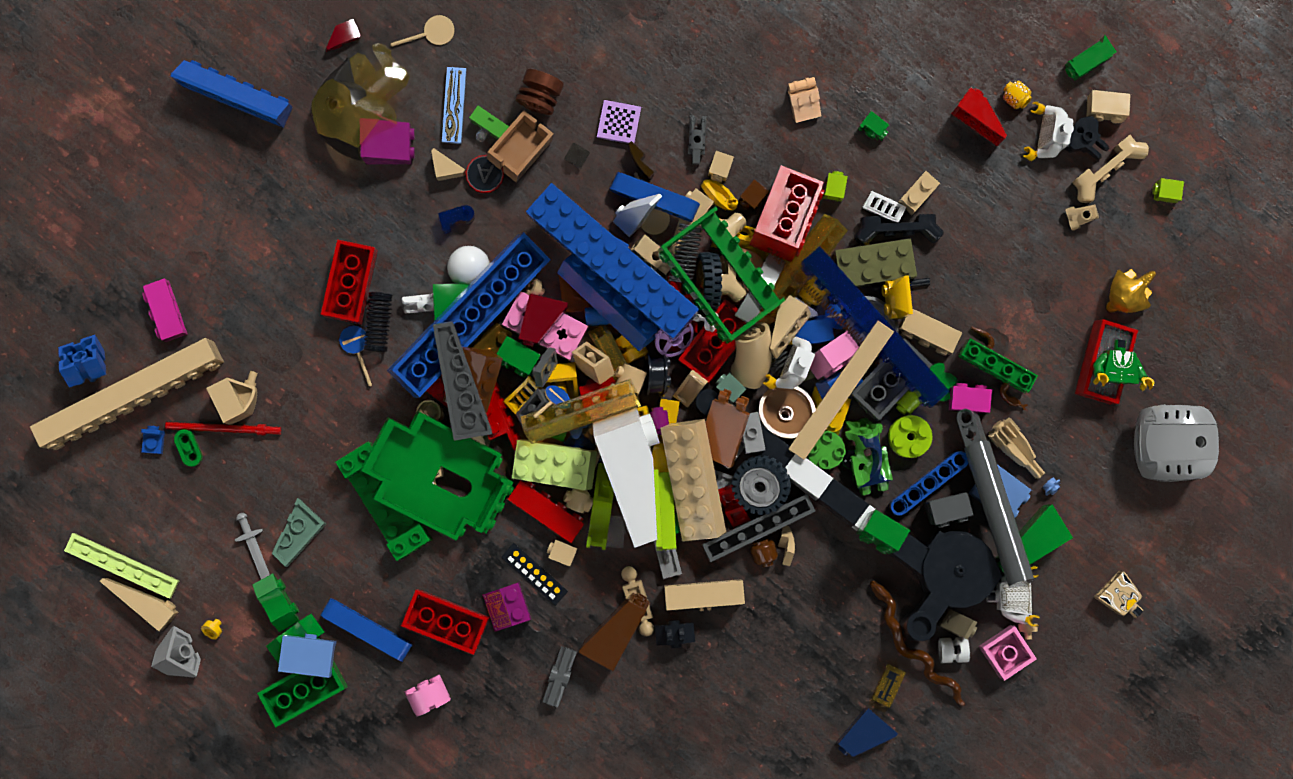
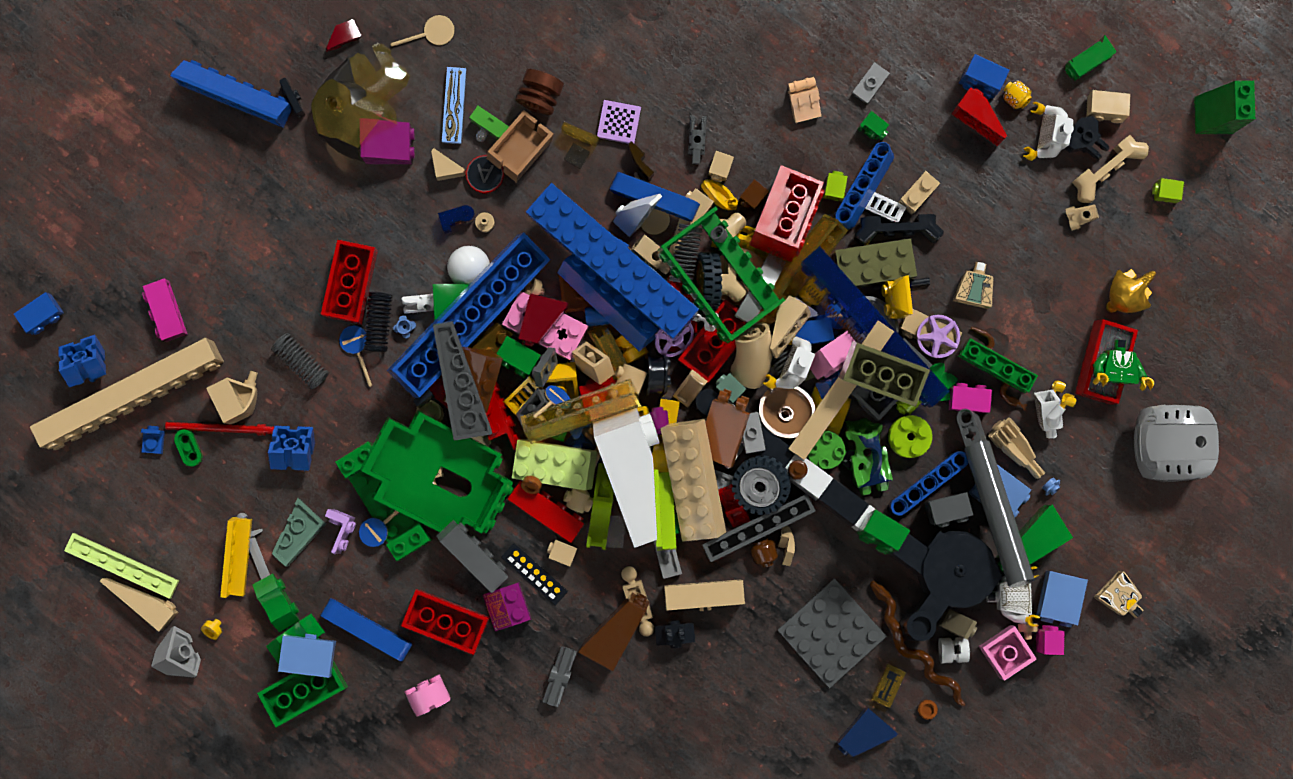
none -> blue brick [14,292,64,335]
none -> yellow fence [220,517,252,598]
none -> blue brick [268,426,315,471]
none -> dark grey piece [271,333,329,389]
none -> black plate [279,78,306,117]
none -> lavender bracket [325,509,356,554]
none -> blue piece [359,510,399,547]
none -> medium blue plate [393,316,416,338]
none -> black tile [413,389,435,409]
none -> dark grey brick [437,520,508,593]
none -> tan tile [475,212,495,233]
none -> dark orange tile [521,476,542,494]
none -> clear yellow tile [561,122,599,147]
none -> dark grey hinge [711,226,728,243]
none -> dark grey plate [777,578,887,688]
none -> reddish brown piece [788,460,808,480]
none -> blue beam [835,142,894,230]
none -> olive brick [839,341,930,407]
none -> light grey plate [852,62,890,104]
none -> lavender wheel [917,315,960,358]
none -> dark orange tile [917,699,938,720]
none -> torso [953,262,993,309]
none -> blue brick [959,54,1010,99]
none -> white torso [1034,381,1076,438]
none -> medium blue brick [1036,571,1088,628]
none -> dark pink brick [1036,625,1064,655]
none -> green slope [1194,81,1256,134]

